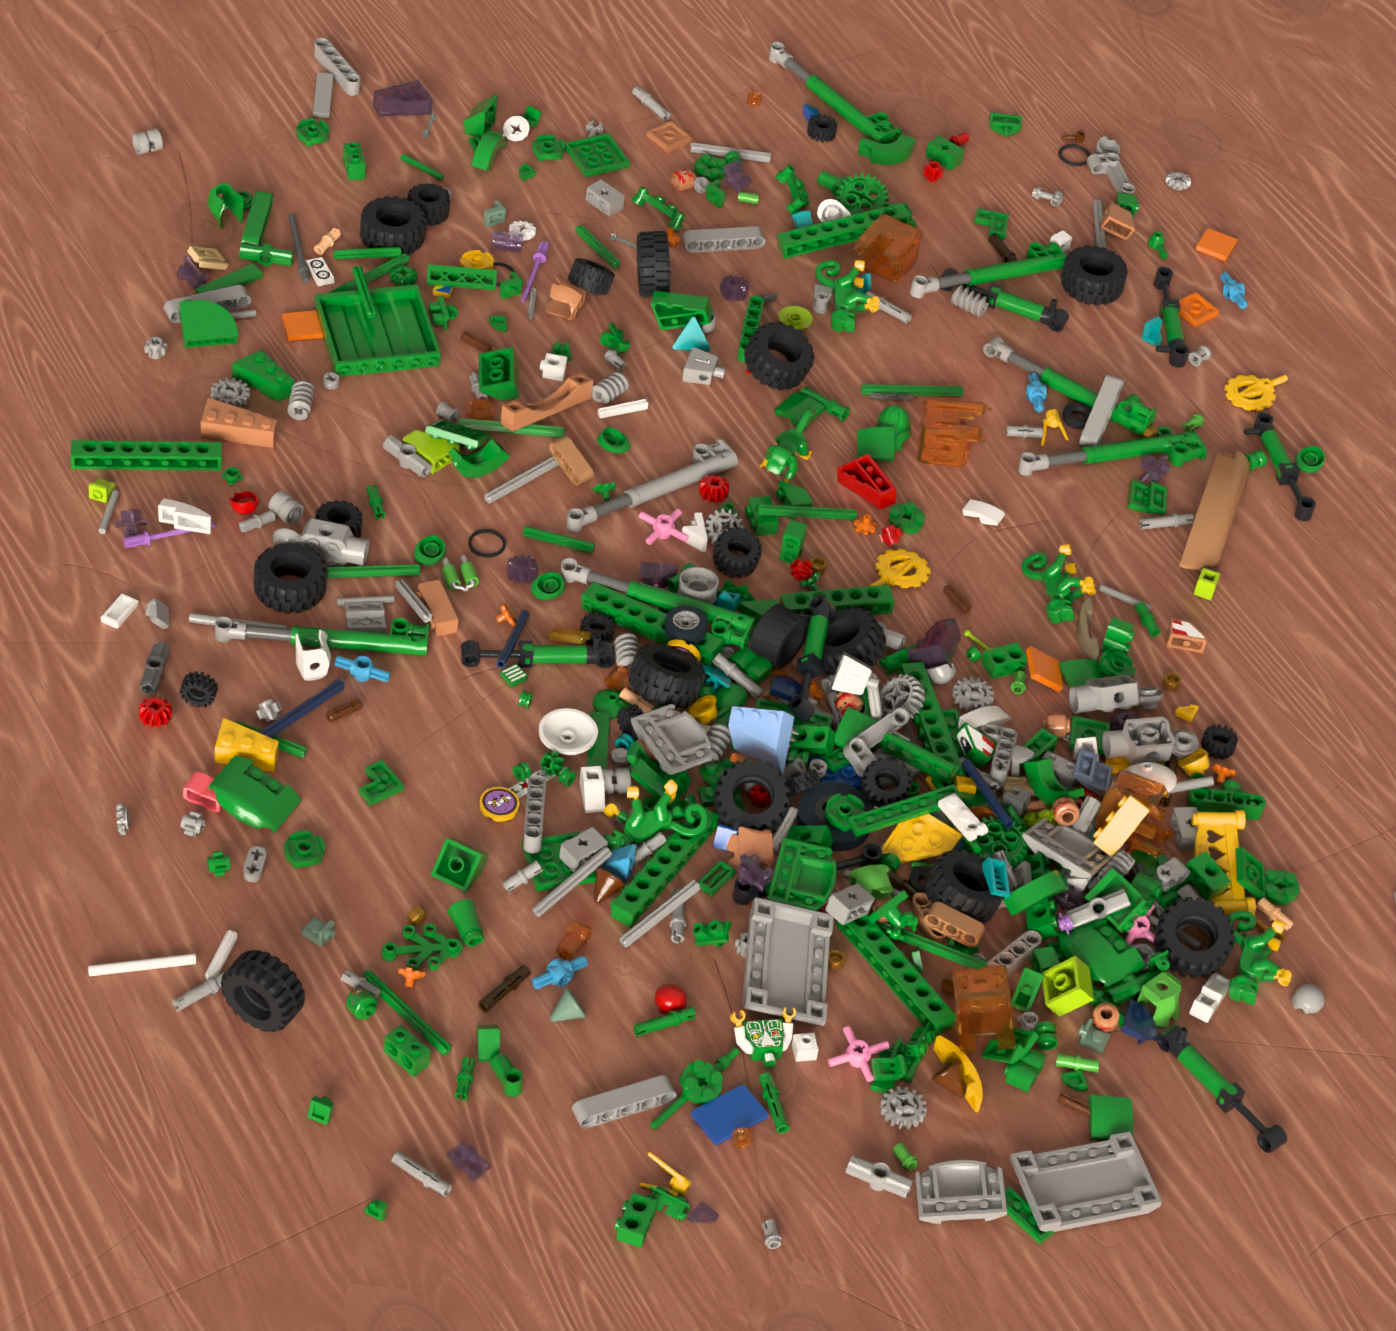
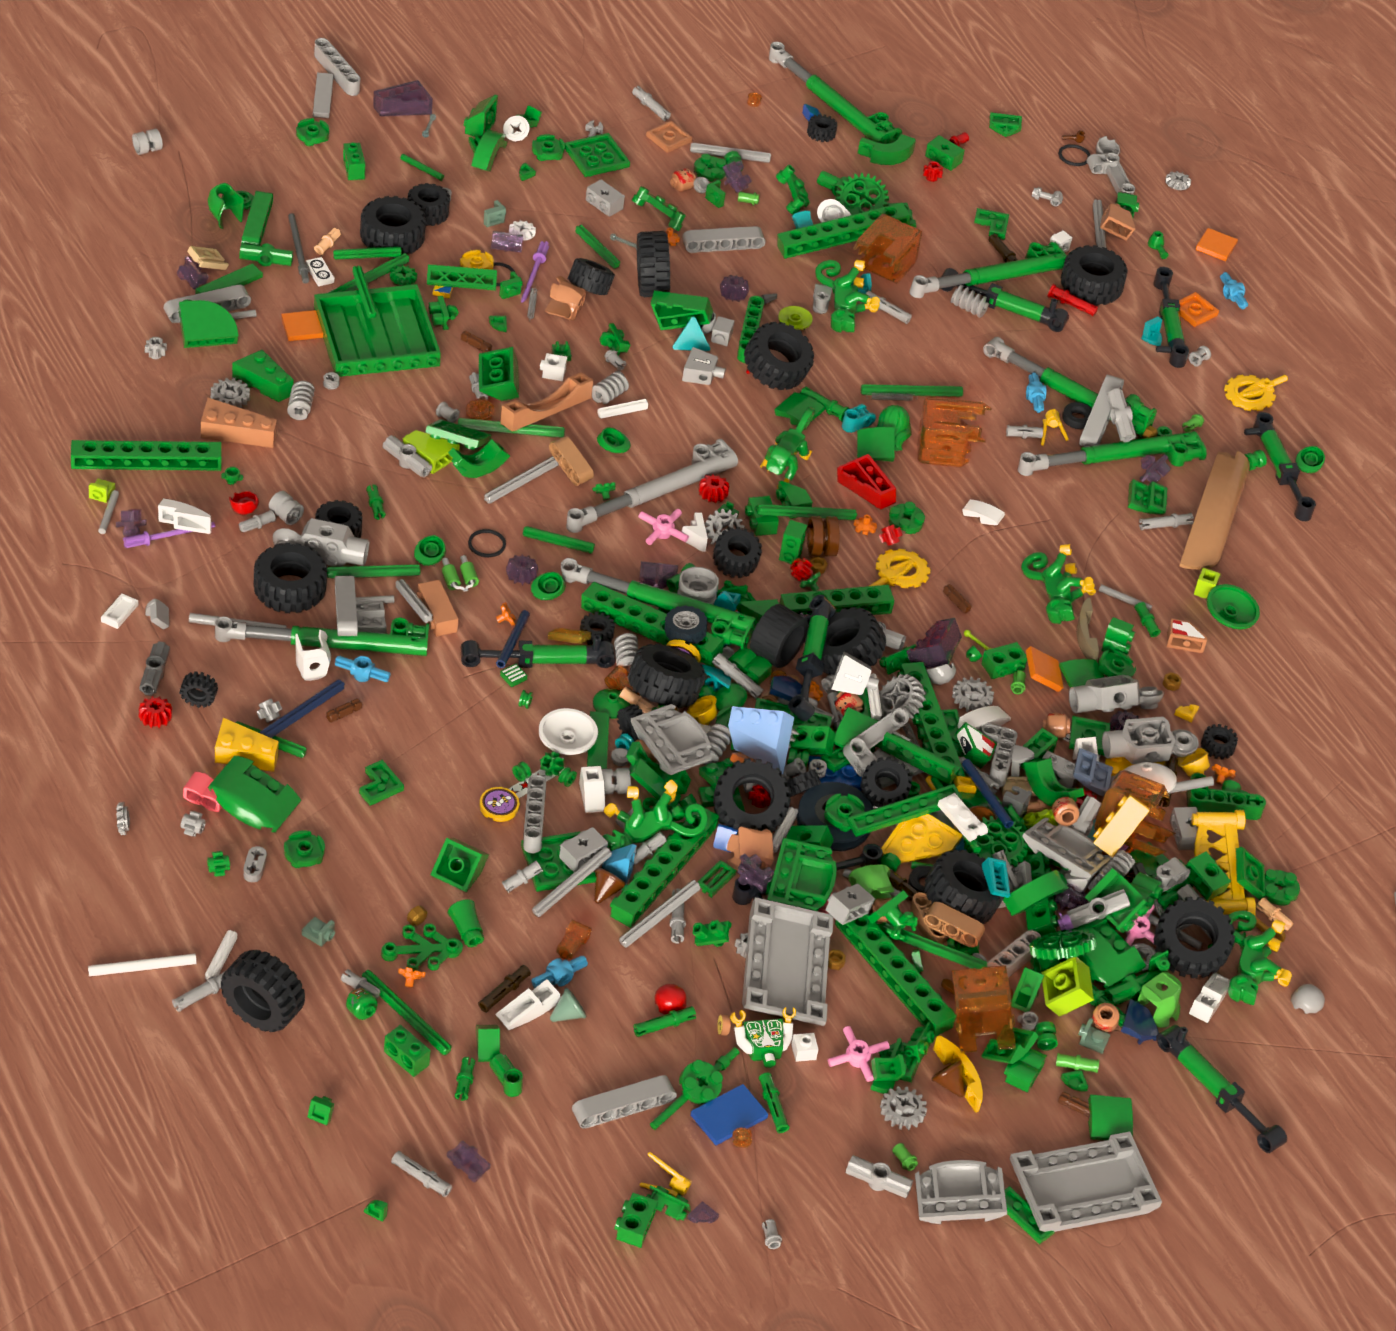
none -> light grey beam [335,576,357,636]
none -> white slope [495,980,561,1030]
none -> light grey brick [711,316,735,346]
none -> nougat tile [717,1014,731,1036]
none -> reddish brown wheel [807,516,840,556]
none -> teal piece [842,404,876,433]
none -> green gear [1029,930,1097,960]
none -> red pin [1047,284,1098,317]
none -> light grey piece [1107,388,1136,442]
none -> green dish [1206,584,1260,629]

